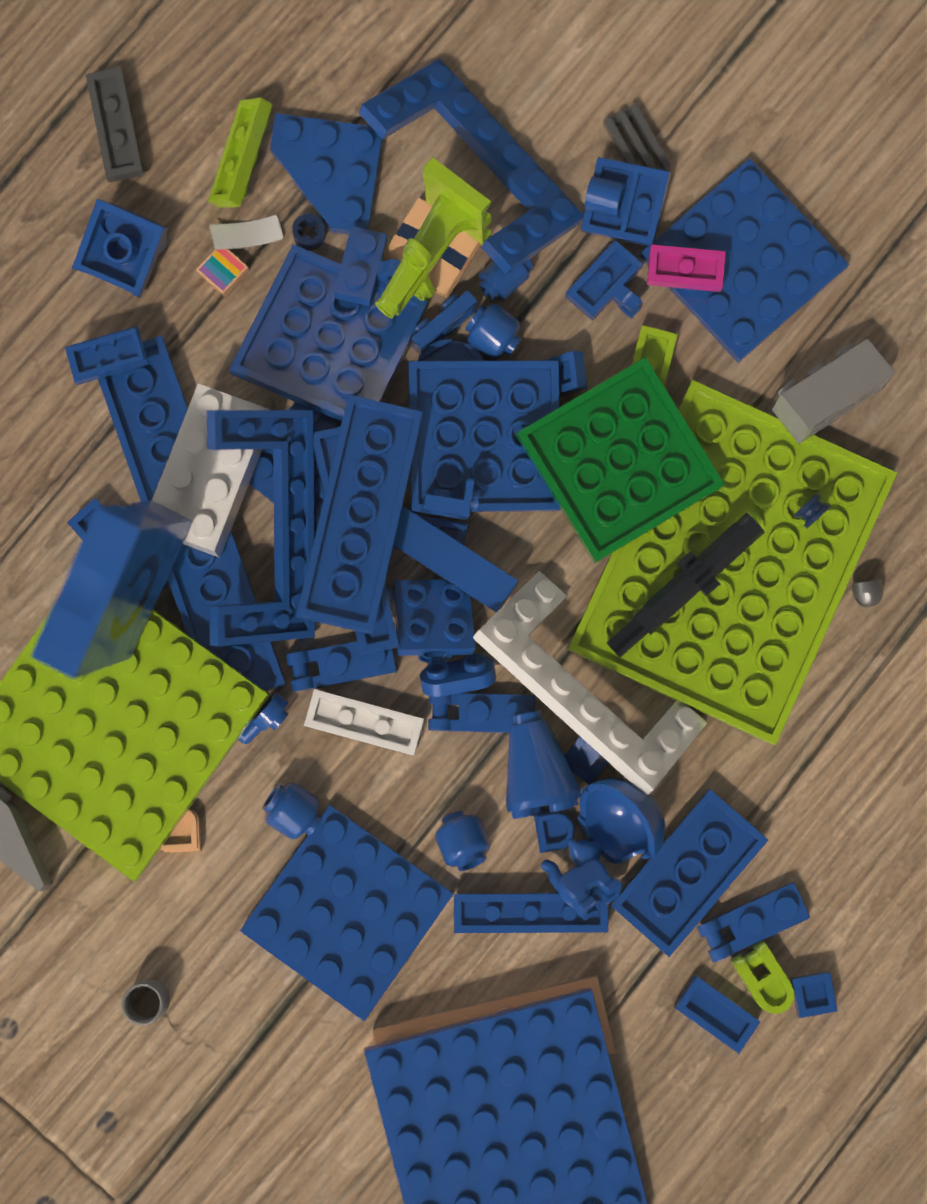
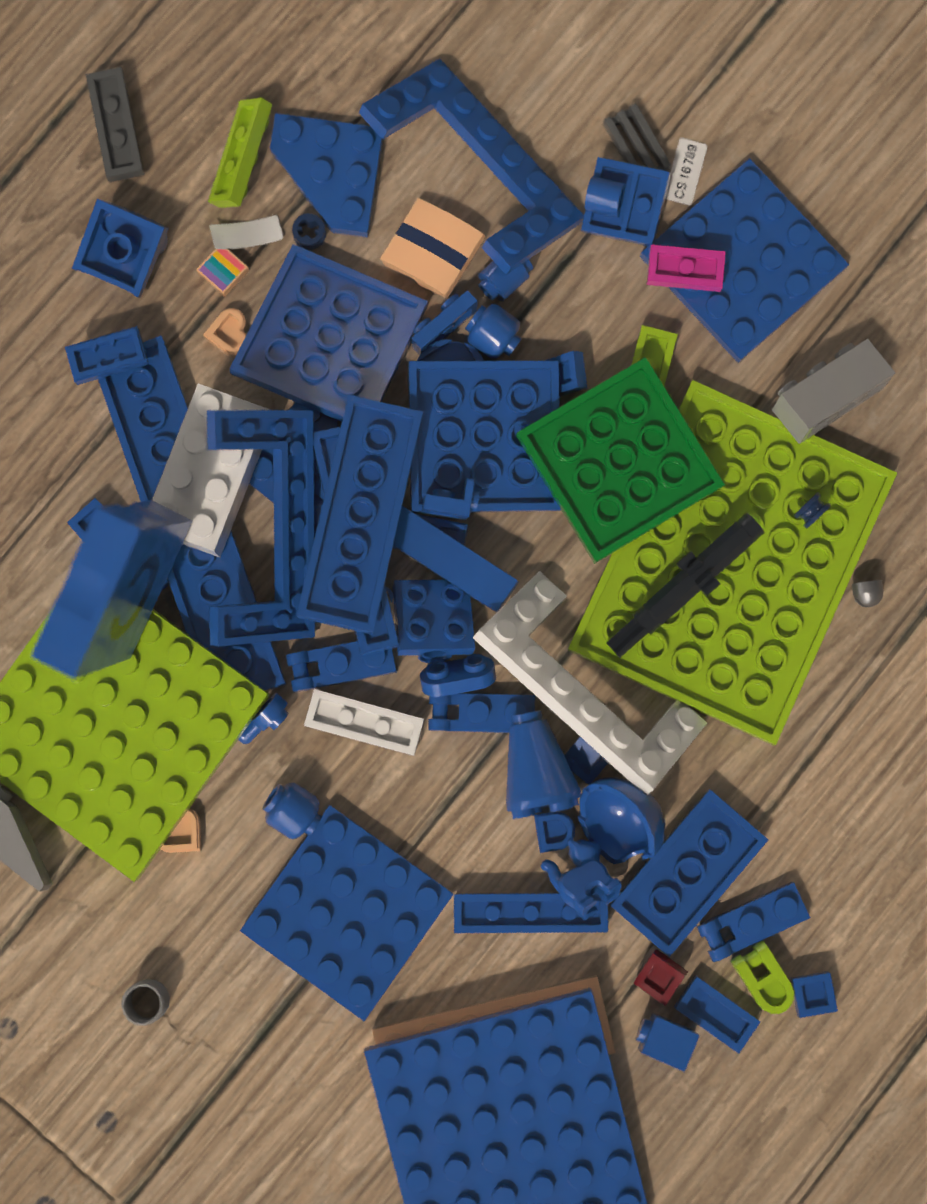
blue plate [333,226,401,306] -> none
lime piece [375,157,492,319] -> none
blue head [435,811,491,871] -> none
blue plate [565,240,643,321] -> none
none -> light nougat tile [203,308,247,358]
none -> dark red plate [633,949,688,1006]
none -> blue brick [635,1012,700,1072]
none -> white sticker [665,138,707,205]

